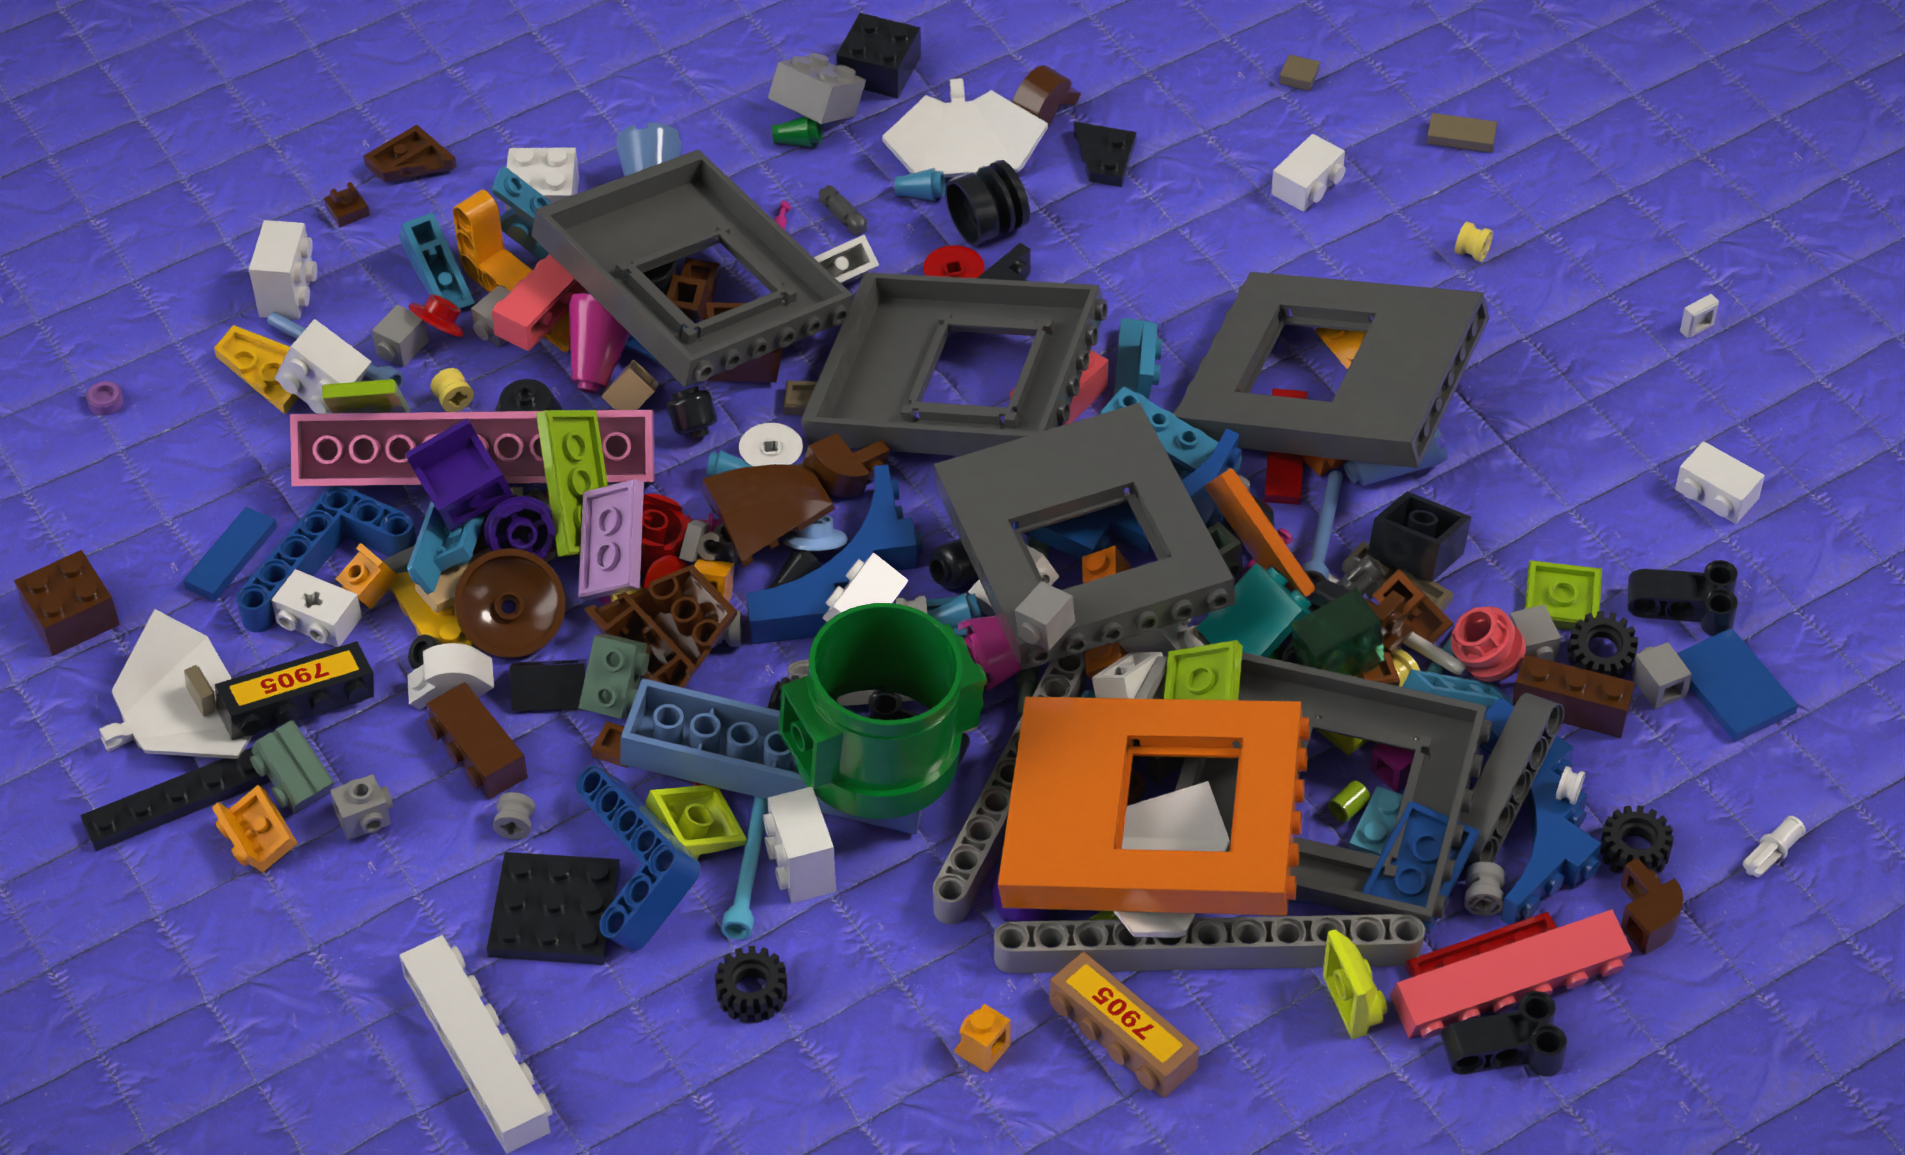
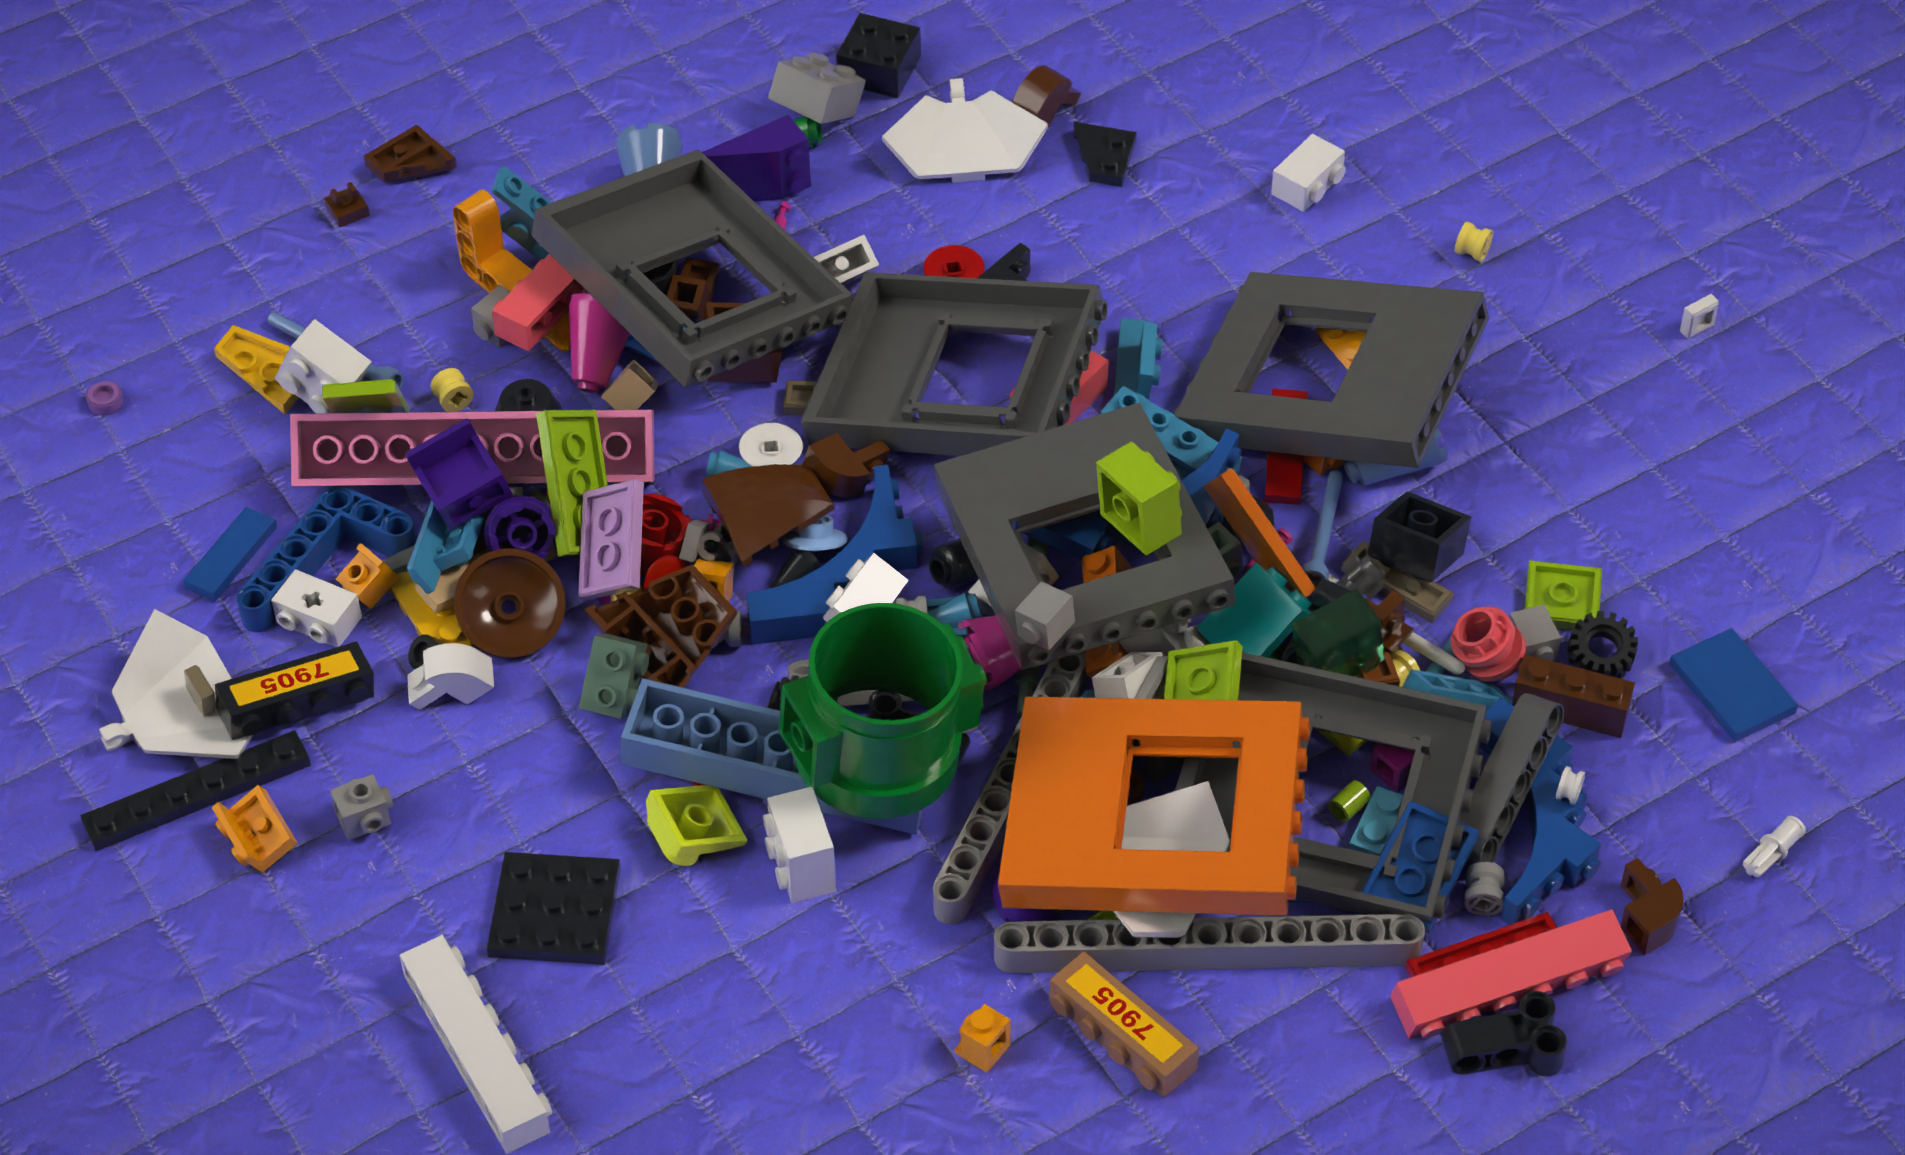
reddish brown brick [14,550,120,656] -> none
white brick [249,220,317,320] -> none
sand green brick [250,720,335,814] -> none
light grey brick [372,305,429,367] -> none
dark azure slope [399,212,475,310] -> none
red piece [408,294,463,337] -> none
reddish brown brick [426,682,528,799] -> none
light grey wheel [493,792,535,840] -> none
white brick [505,148,579,211] -> none
black panel [509,659,587,711] -> none
blue beam [576,765,700,951] -> none
dark orange tile [591,721,627,768] -> none
black head [667,386,717,440] -> none
black tyre [715,946,788,1023] -> none
medium azure piece [721,797,768,940] -> none
dark grey axle [818,185,868,236] -> none
dark azure cone [895,168,945,201] -> none
black wheel [945,160,1030,246] -> none
dark tan tile [1279,54,1320,91] -> none
neon yellow slope [1322,930,1387,1039] -> none
dark orange brick [1372,569,1454,644] -> none
dark tan tile [1426,113,1497,153] -> none
black tyre [1600,805,1674,877] -> none
black piece [1628,560,1738,636] -> none
light grey brick [1631,642,1692,709] -> none
white brick [1675,441,1765,524] -> none
none -> dark purple slope [702,115,811,201]
none -> lime brick [1096,441,1182,556]

